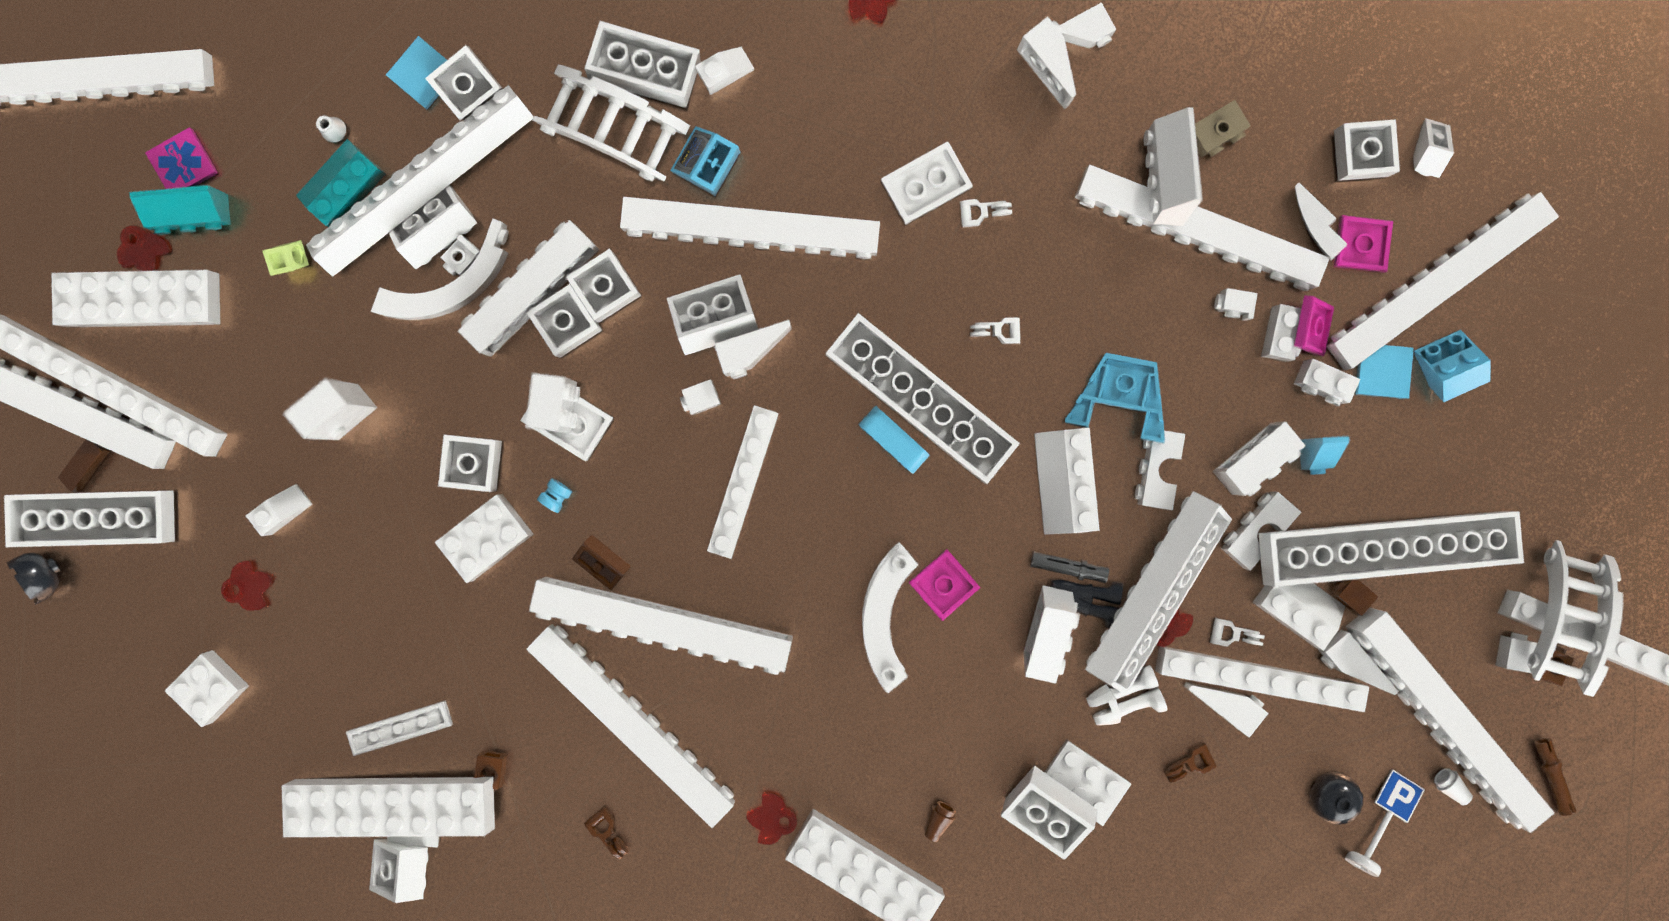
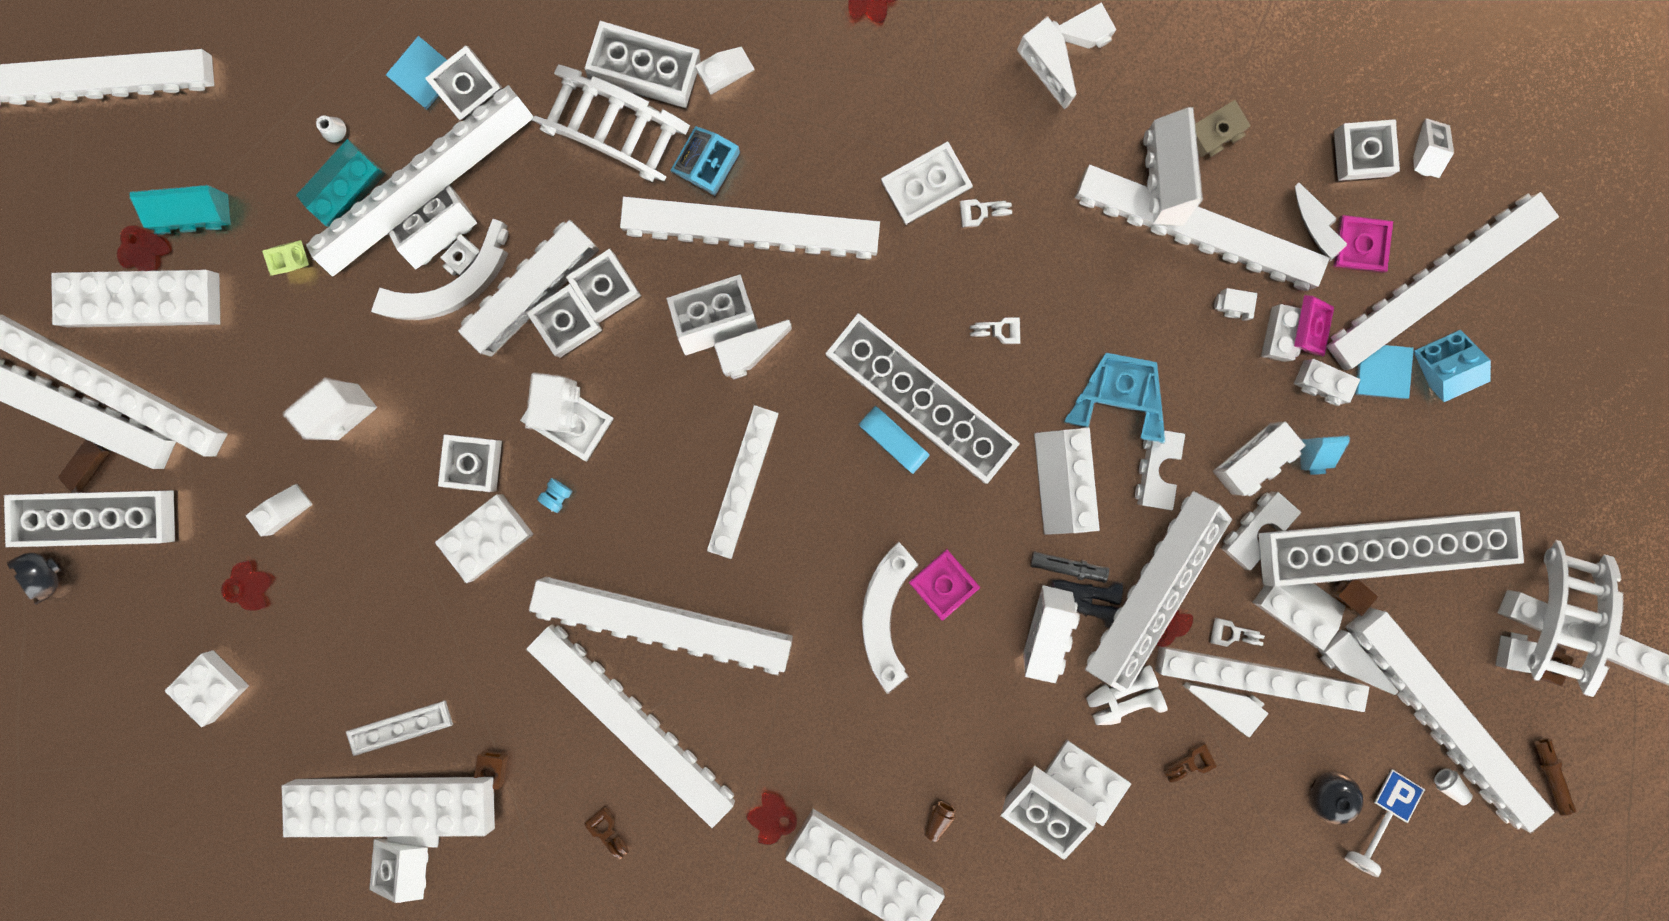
dark pink tile [145,127,218,189] -> none
reddish brown slope [572,535,630,591] -> none
white brick [680,379,721,415] -> none

